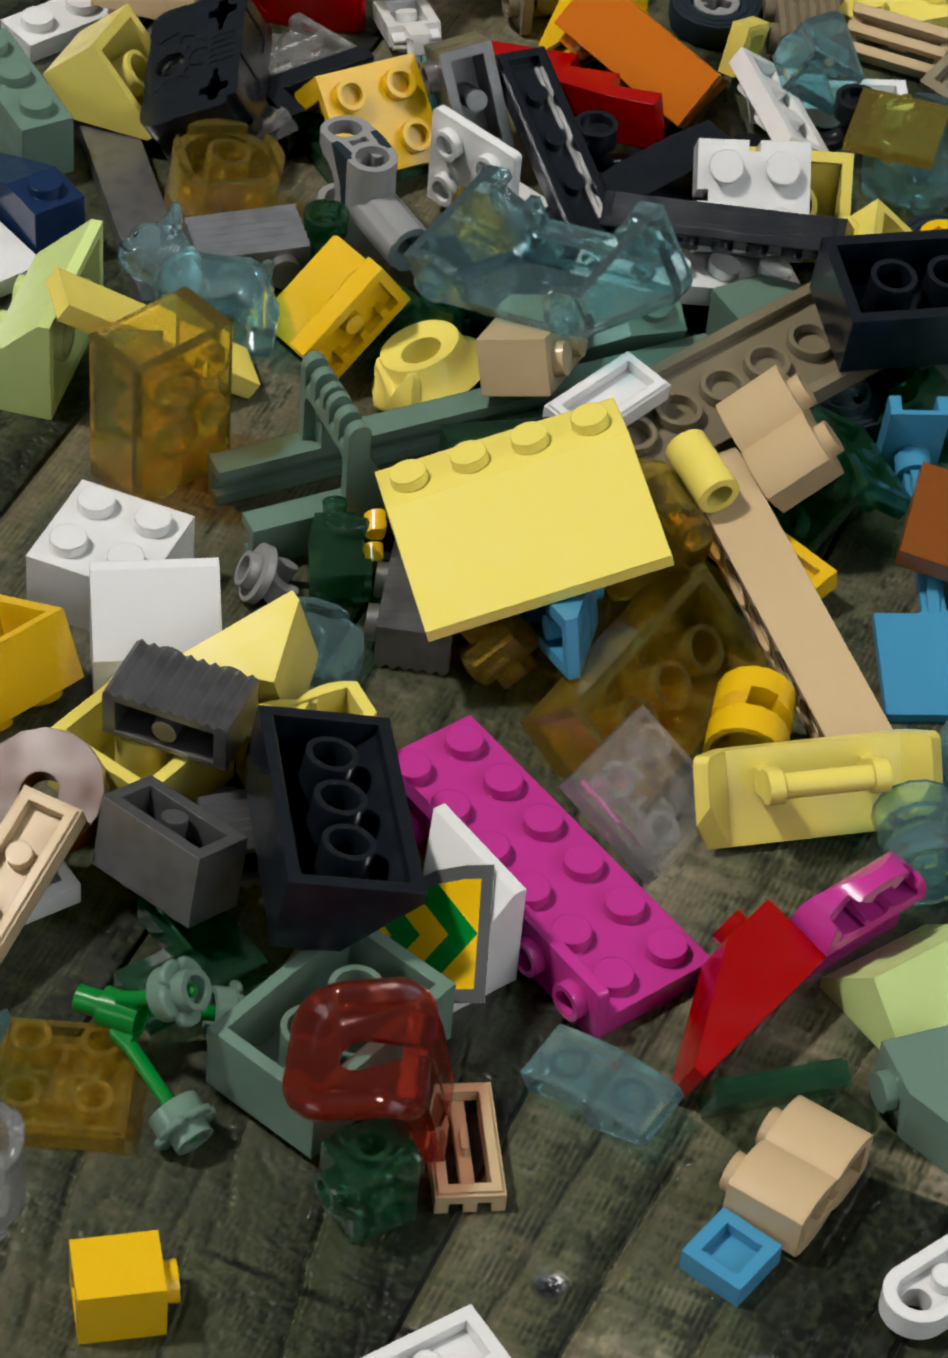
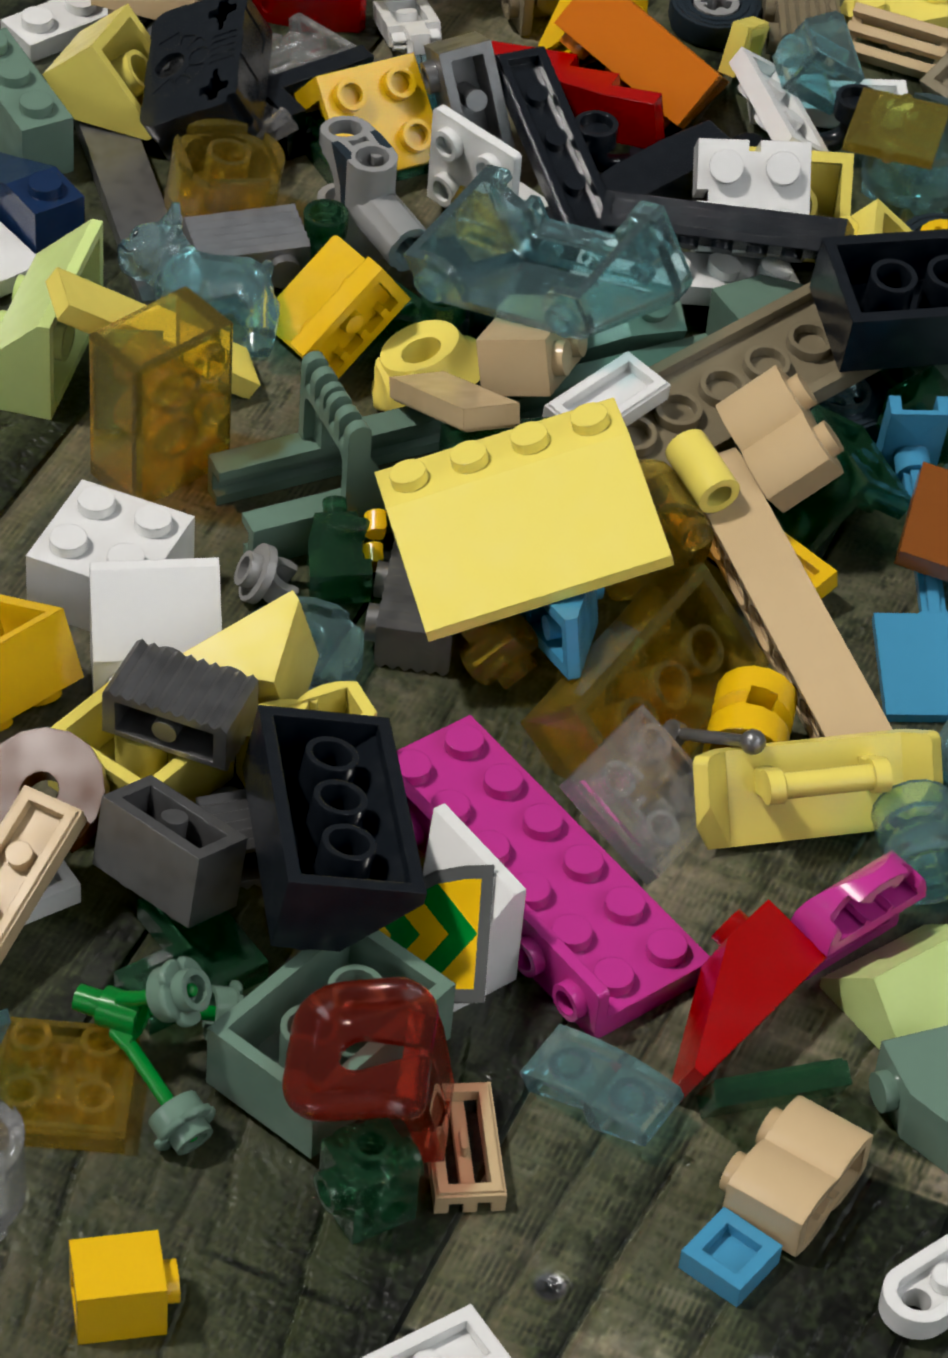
none -> tan tile [389,371,520,432]
none -> flat silver hinge [661,719,766,755]

